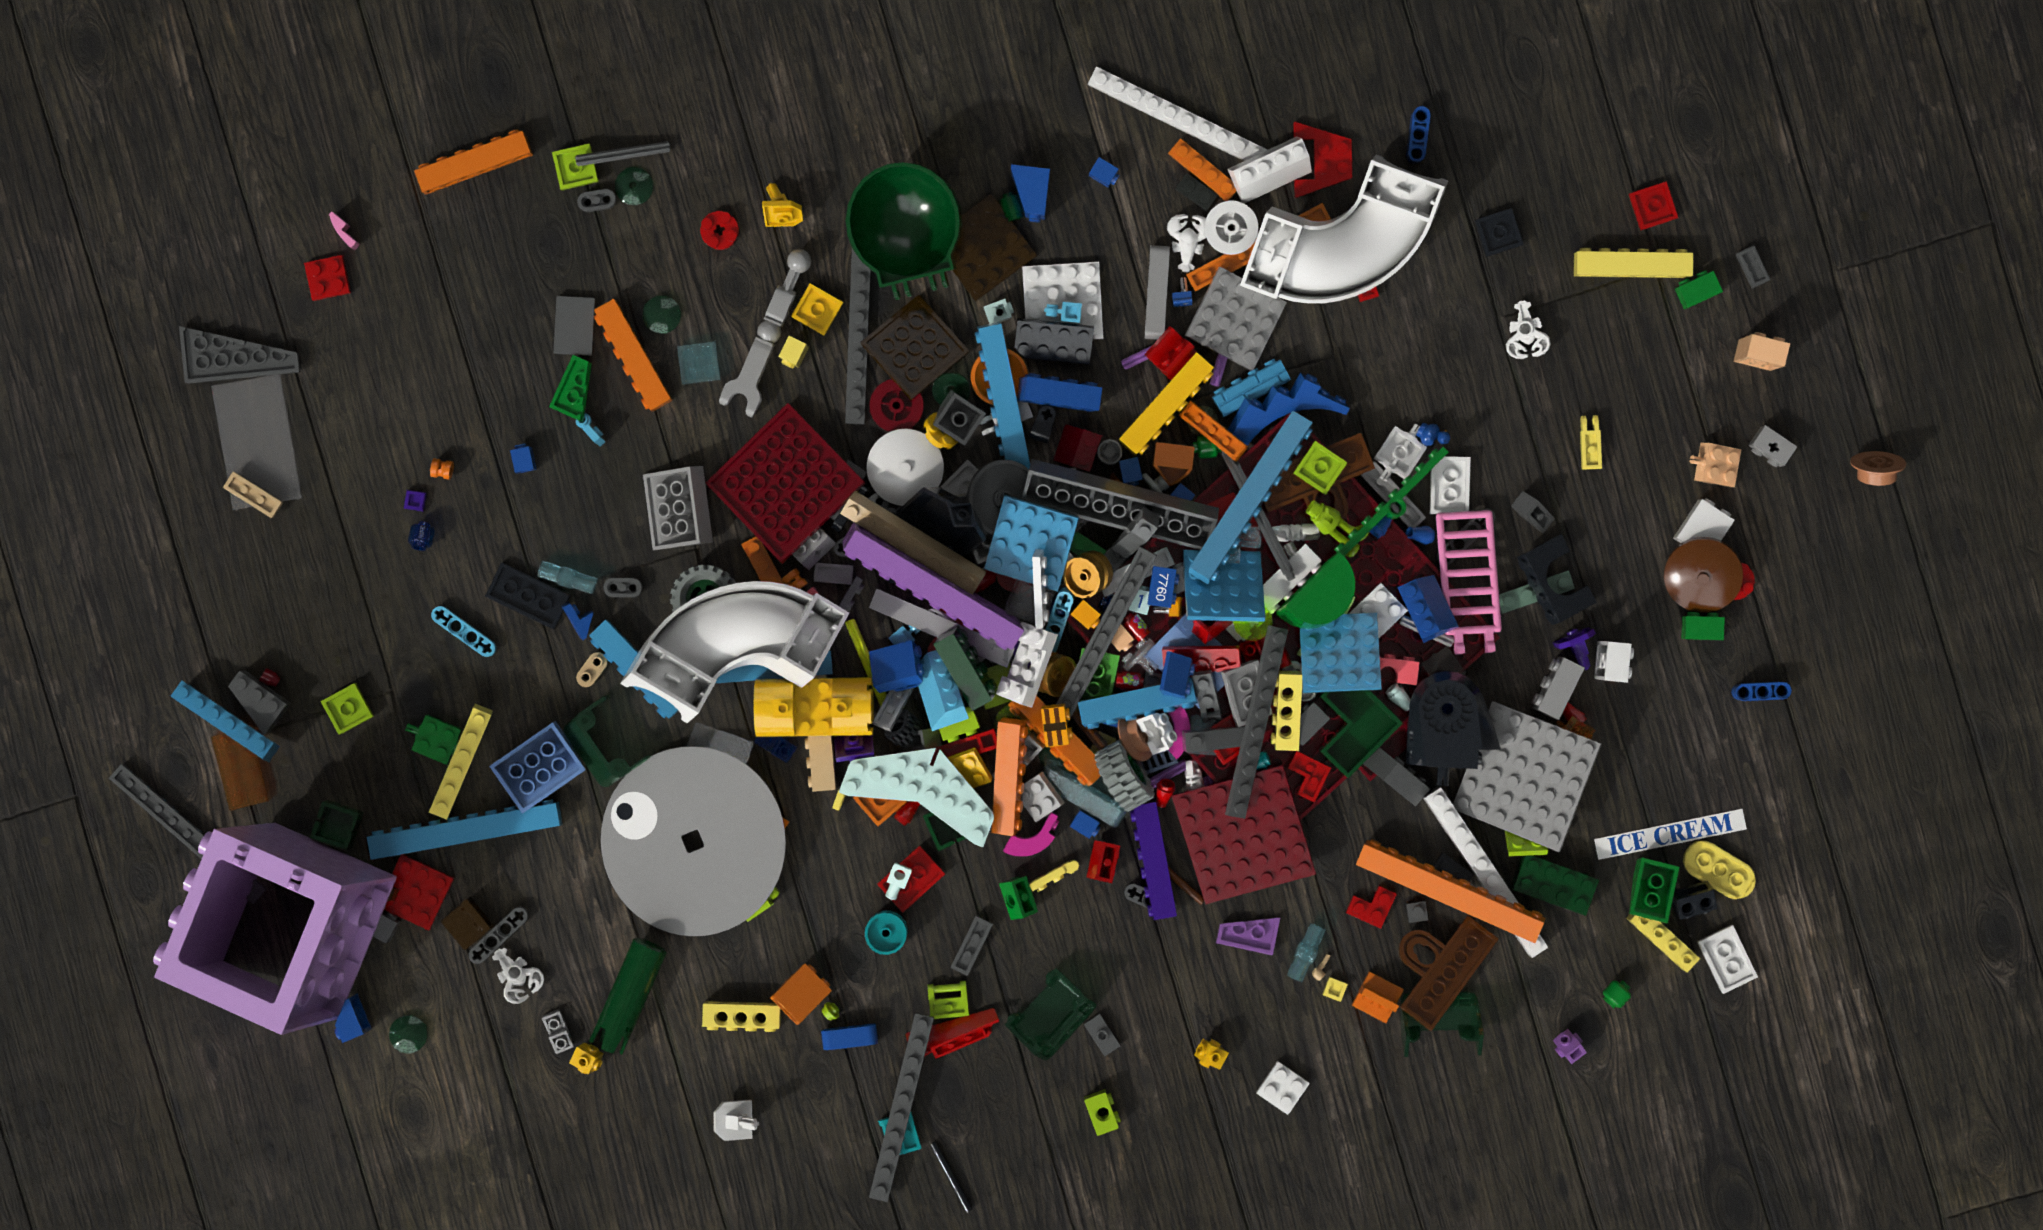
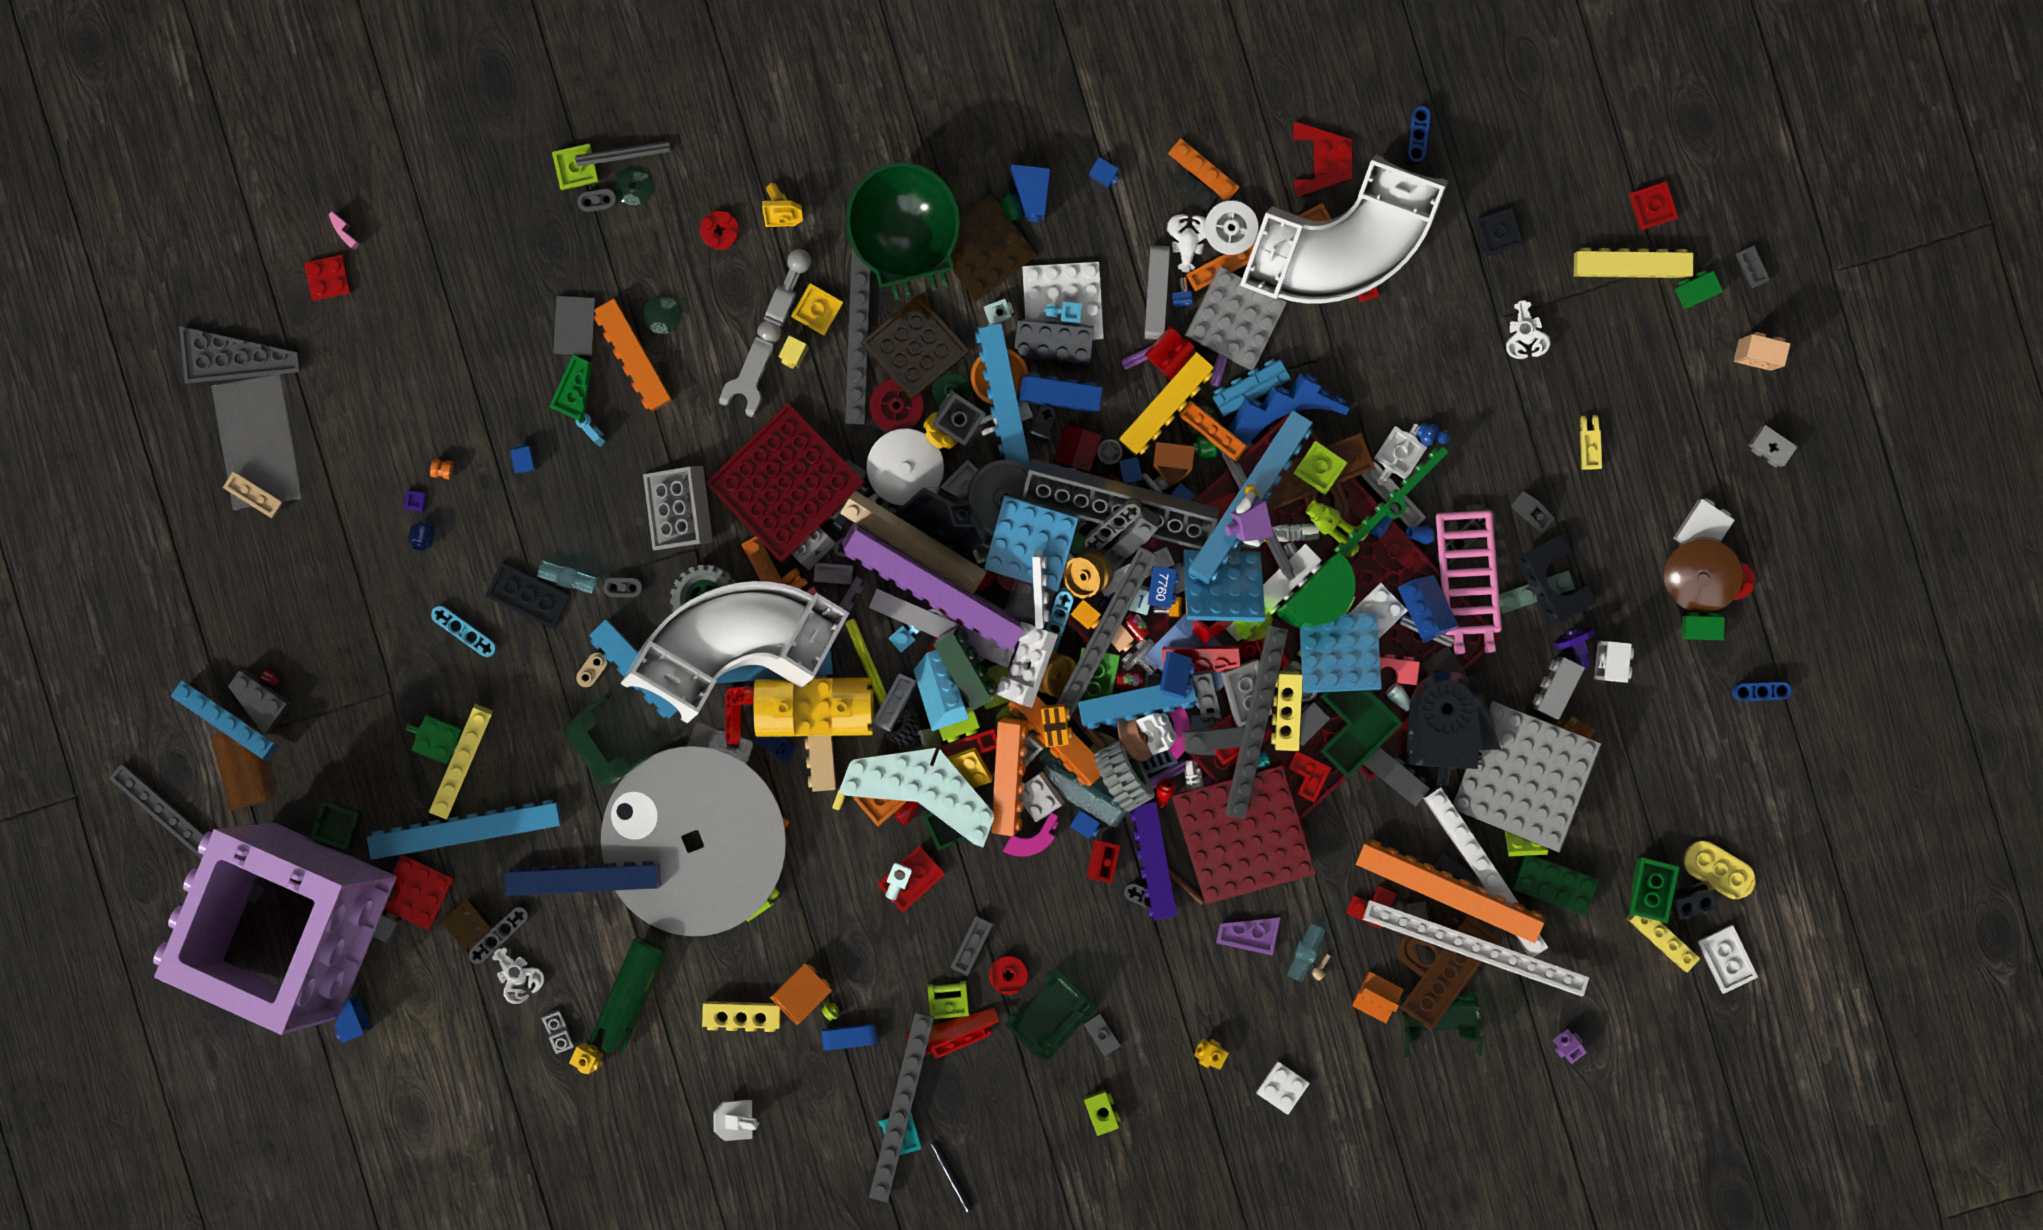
lime plate [321,683,374,735] -> none
clear green dish [389,1015,427,1054] -> none
orange brick [414,130,533,195] -> none
medium blue slope [489,721,586,814] -> none
blue slope [561,602,593,640] -> none
clear light blue plate [677,341,721,385] -> none
dark purple piece [834,735,875,762] -> none
teal wheel [865,910,908,955] -> none
blue brick [869,640,924,693] -> none
green brick [999,876,1038,920] -> none
light yellow hinge [1029,859,1079,892] -> none
white plate [1088,67,1267,161] -> none
white slope [1228,136,1312,204] -> none
light yellow tile [1323,976,1348,1002] -> none
white plate [1429,456,1470,514] -> none
red cone [1563,702,1587,729] -> none
white sticker [1594,809,1747,860] -> none
green head [1603,980,1631,1009] -> none
light nougat plate [1690,443,1741,487] -> none
nougat piece [1850,451,1906,486] -> none
none -> dark blue brick [504,861,661,896]
none -> red beam [725,687,754,744]
none -> red plate [989,956,1028,995]
none -> dark grey beam [1084,499,1142,551]
none -> medium lavender torso [1225,485,1273,547]
none -> white plate [1363,901,1589,996]

